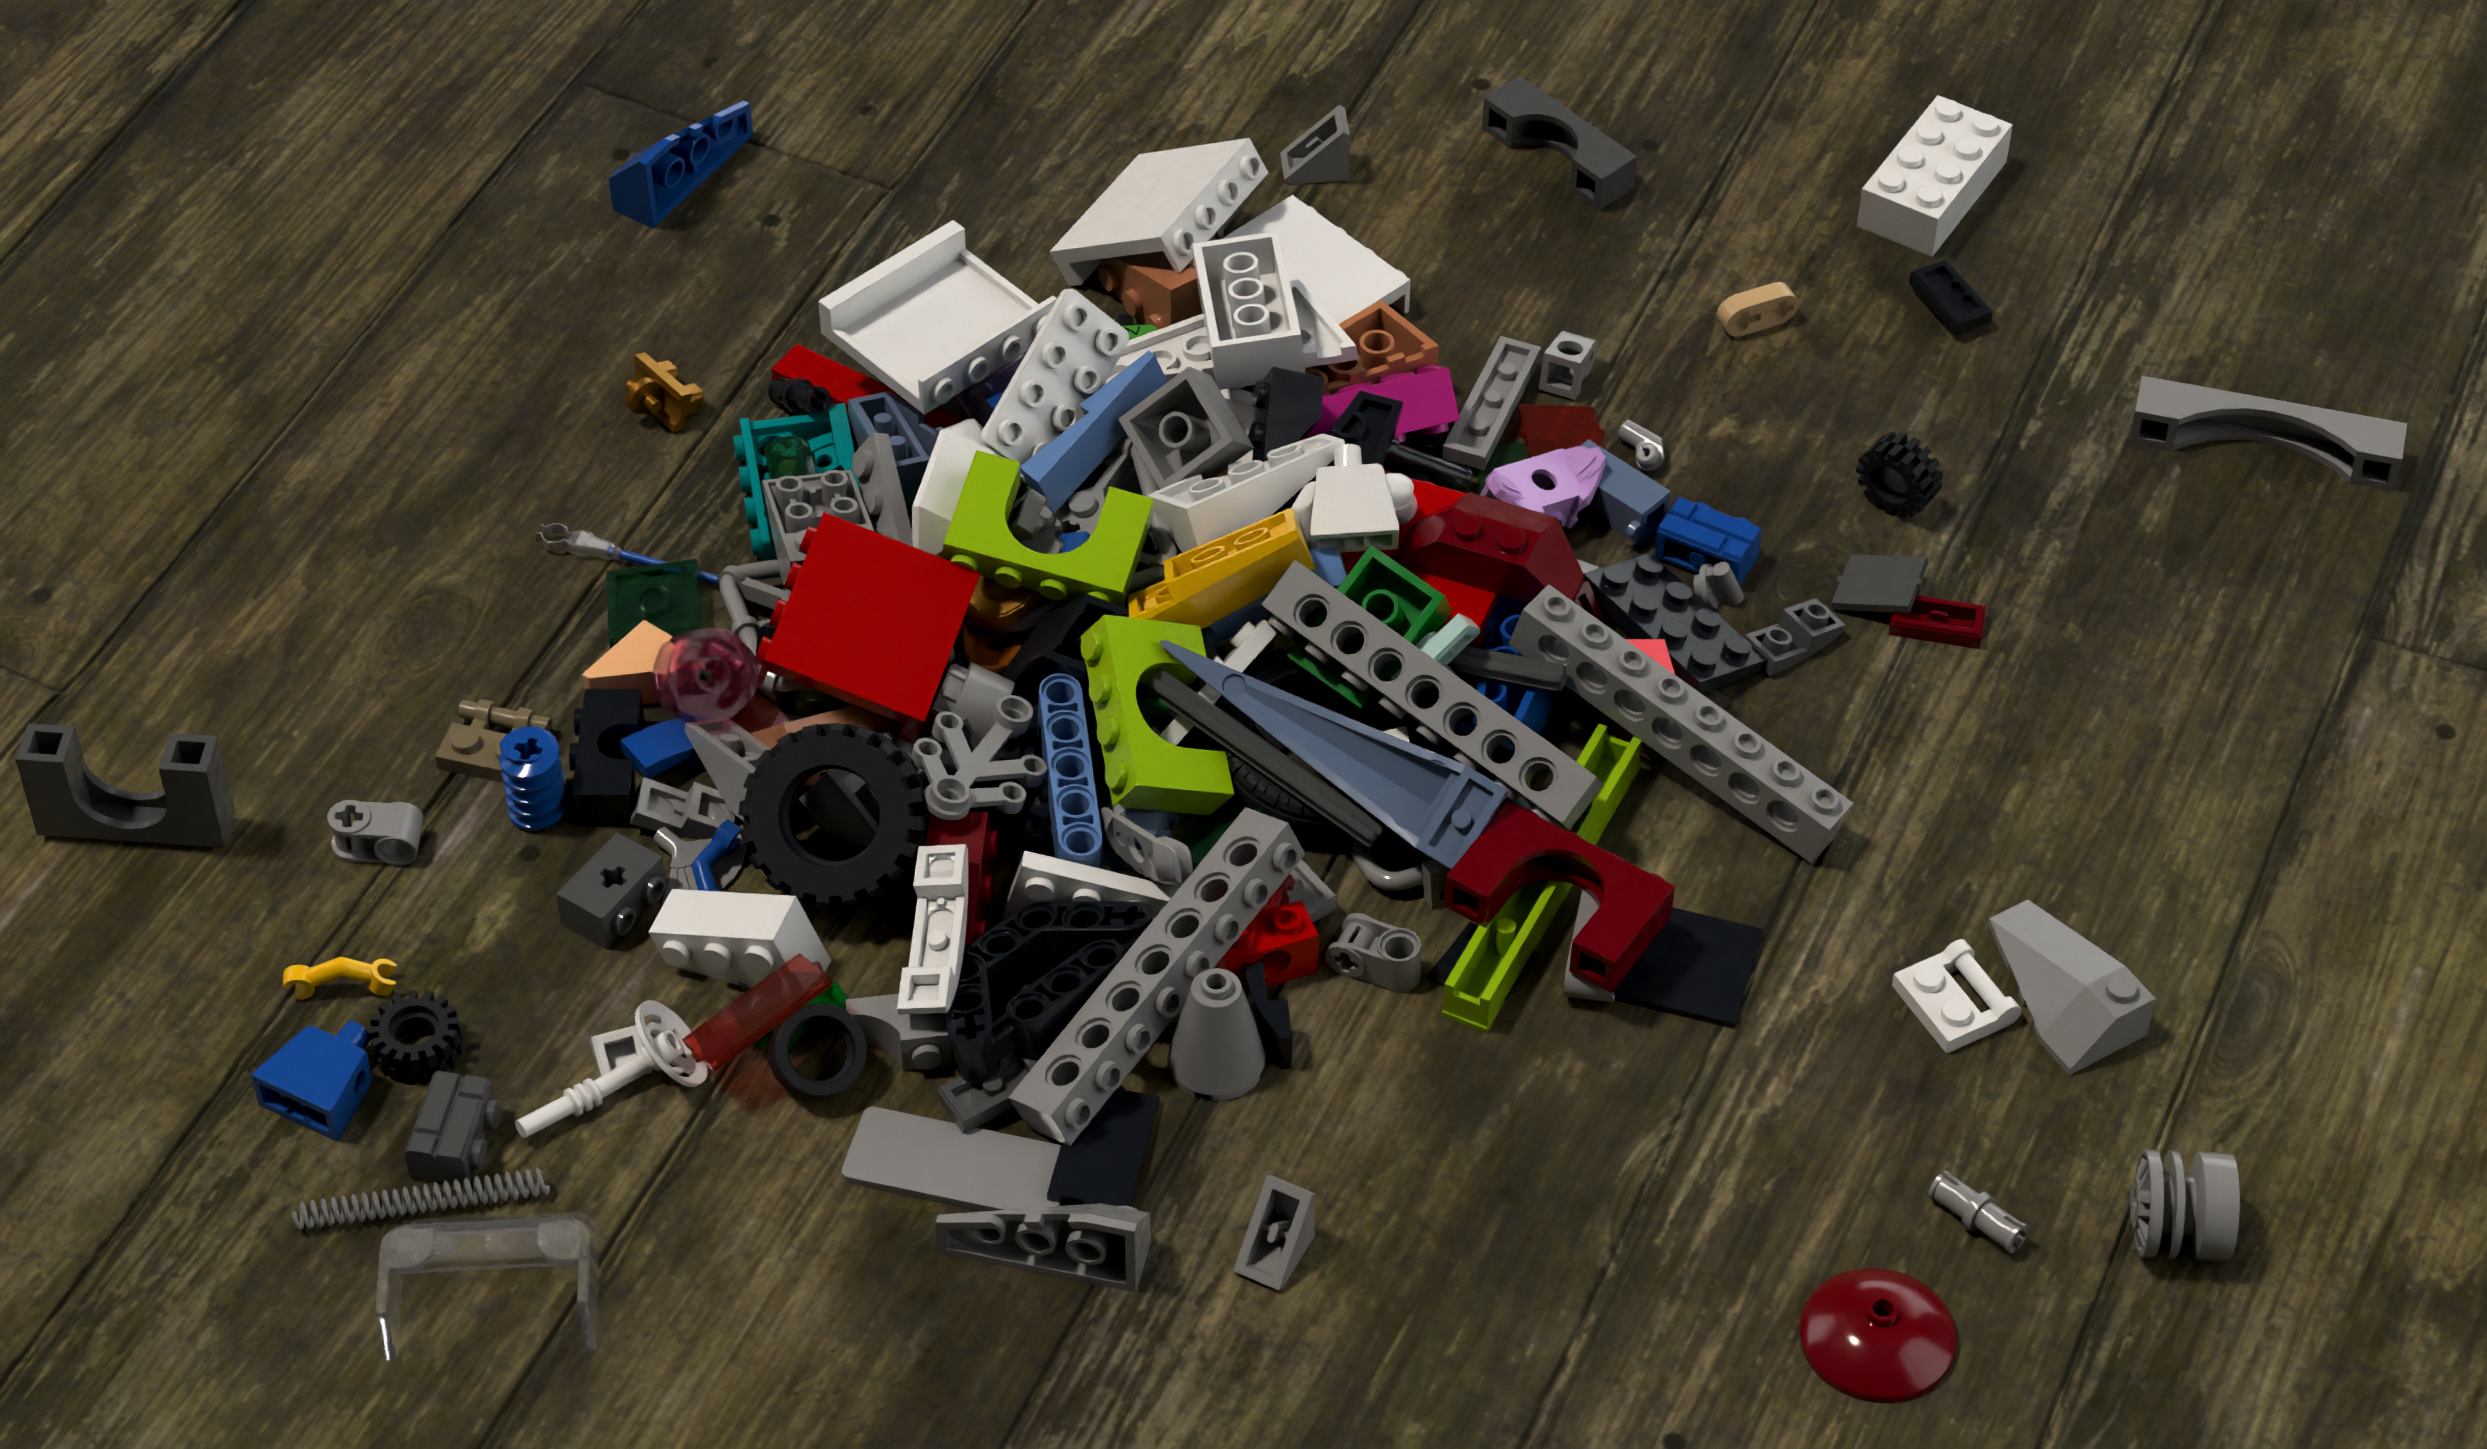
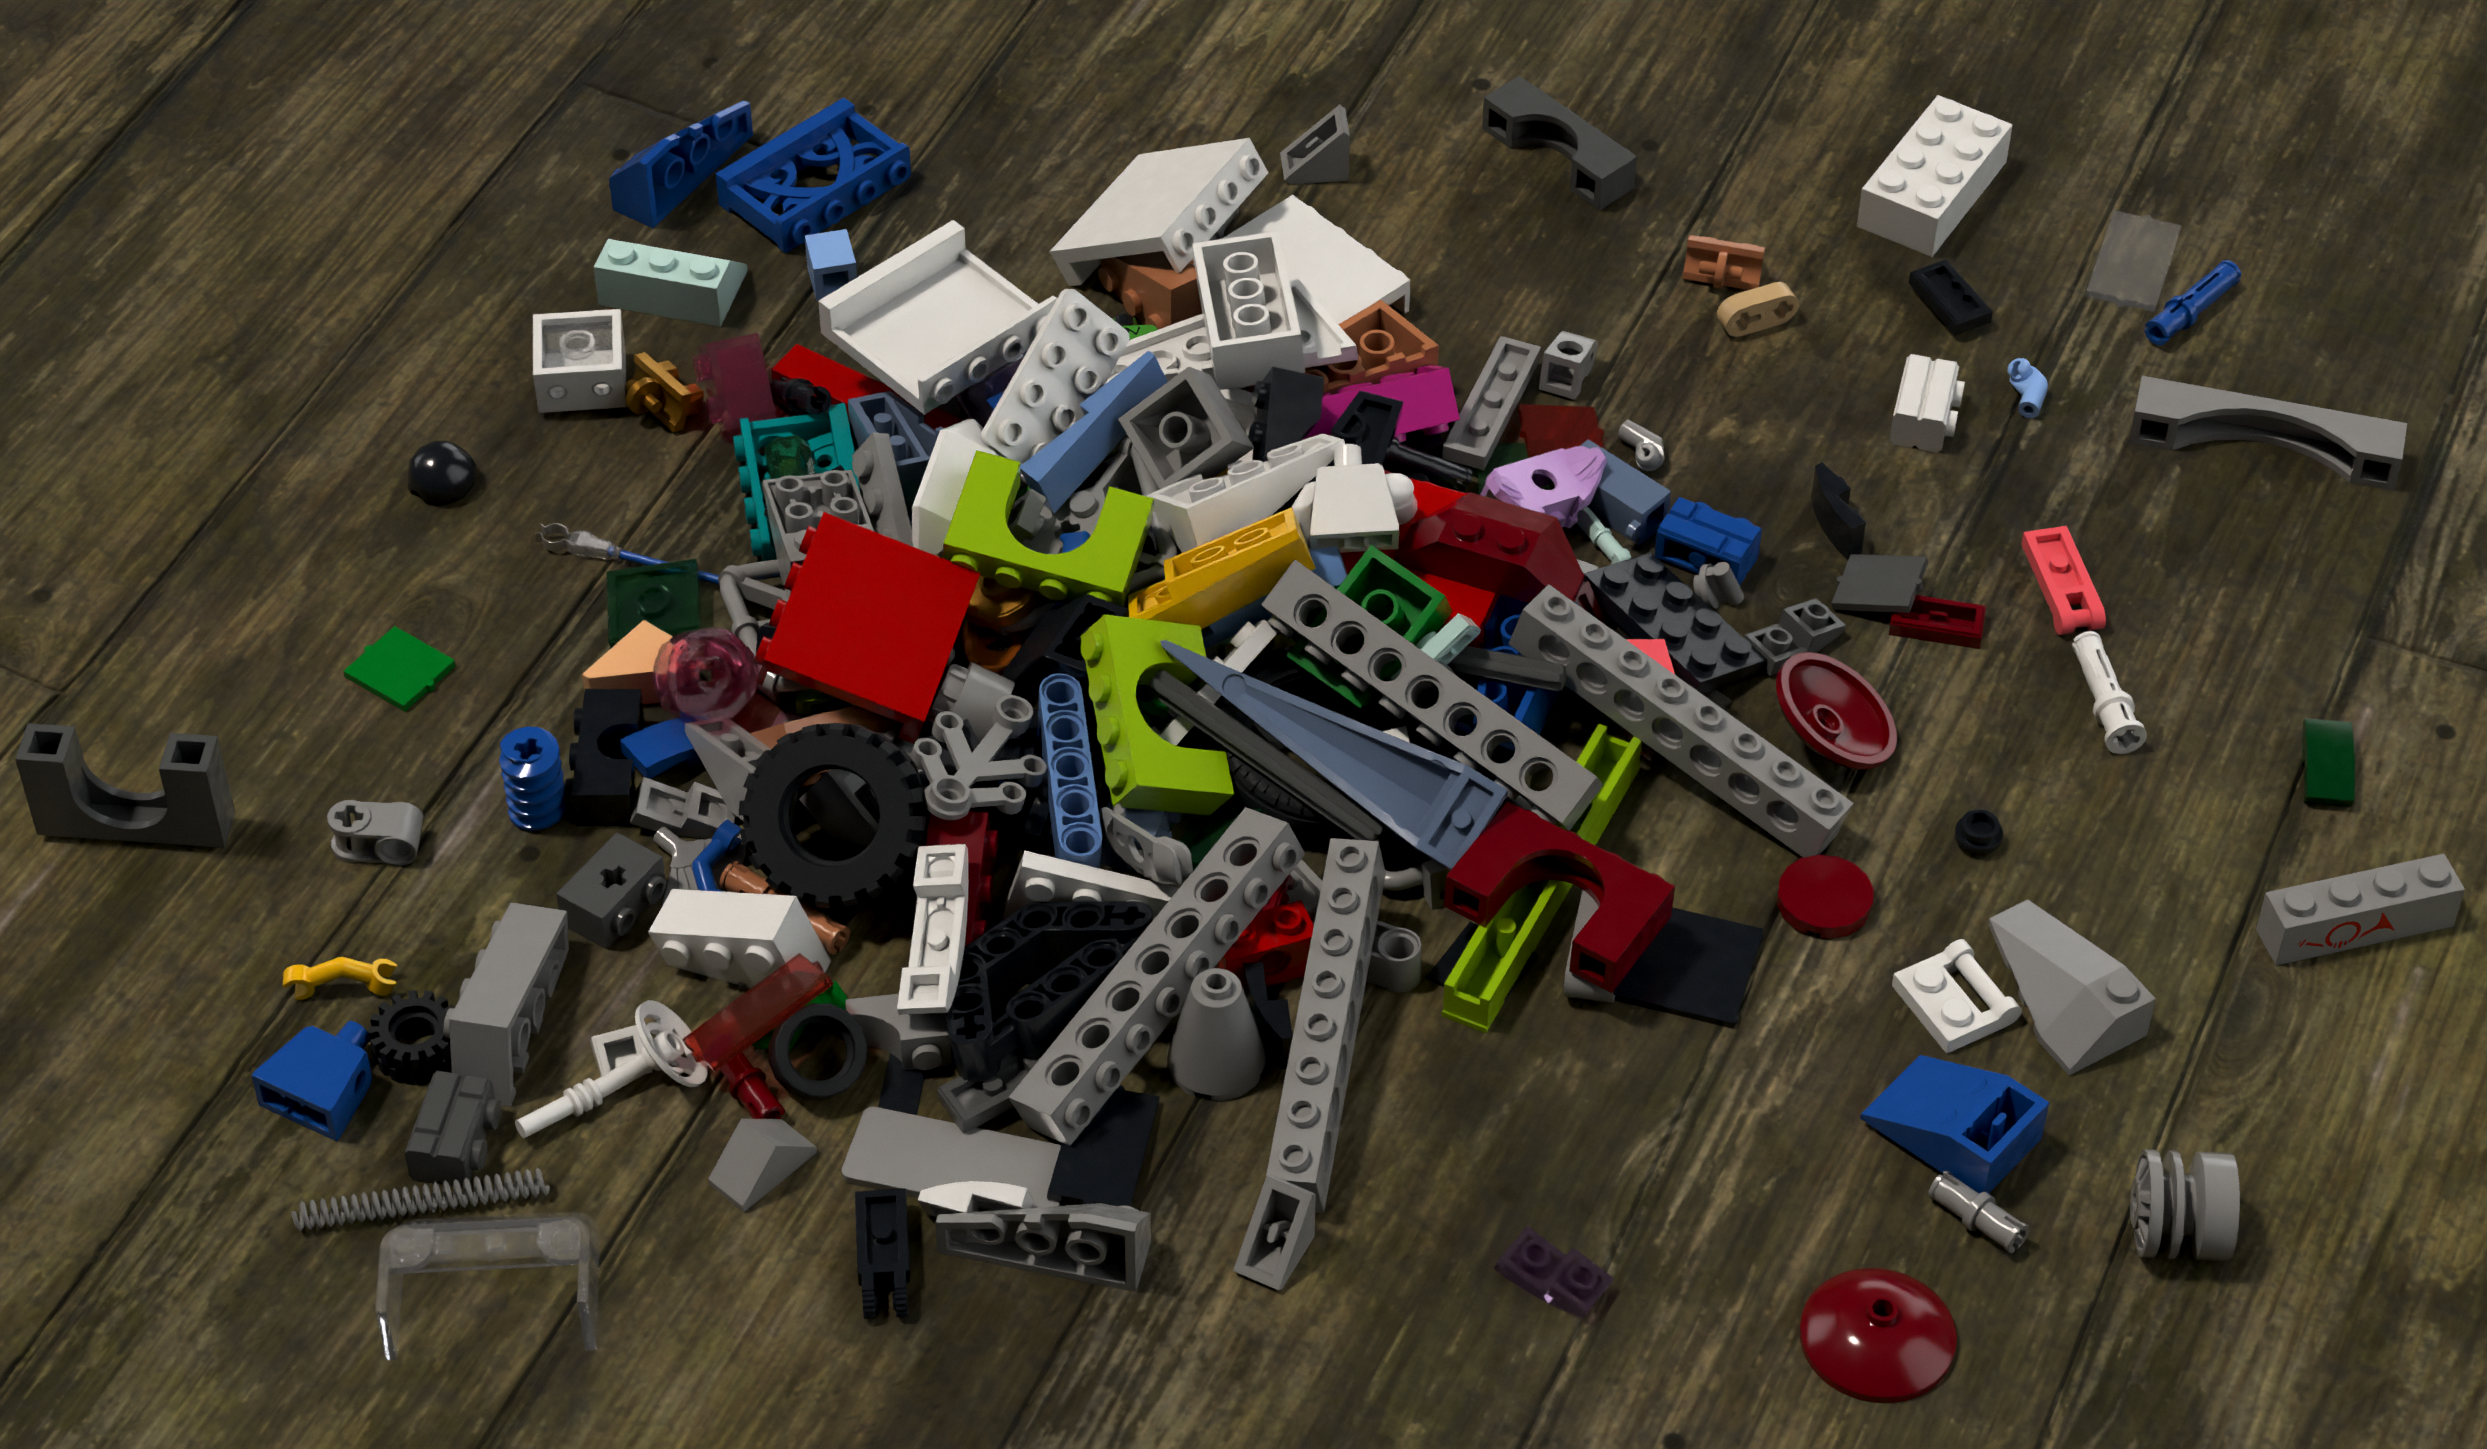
dark tan plate [435,699,552,783] -> none
black tyre [1856,431,1943,518] -> none
none -> green piece [343,626,456,712]
none -> black hair [408,440,477,504]
none -> light grey wedge [443,903,569,1107]
none -> white piece [533,309,627,413]
none -> light aqua slope [594,239,748,327]
none -> clear pink brick [693,333,777,432]
none -> light grey slope [708,1118,817,1213]
none -> dark red axle [712,1039,785,1119]
none -> blue fence [716,97,911,253]
none -> nougat pin [720,861,850,955]
none -> light blue brick [805,229,857,301]
none -> black hinge [855,1188,910,1319]
none -> black sticker [878,1053,926,1115]
none -> white slope [918,1181,1034,1217]
none -> light grey brick [1266,838,1386,1213]
none -> clear purple slope [1494,1226,1614,1318]
none -> light aqua piece [1576,506,1631,565]
none -> nougat hips [1682,235,1765,290]
none -> dark red dish [1776,652,1897,769]
none -> dark red tile [1777,854,1874,939]
none -> black slope [1811,462,1866,560]
none -> blue slope [1860,1055,2050,1194]
none -> white brick [1889,354,1965,453]
none -> black plate [1955,809,2003,854]
none -> light blue arm [2007,358,2048,418]
none -> coral plate [2021,526,2106,635]
none -> white pin [2072,631,2147,754]
none -> clear piece [2086,210,2182,312]
none -> blue pin [2144,260,2241,346]
none -> light grey brick [2256,854,2465,966]
none -> dark green slope [2302,718,2355,807]

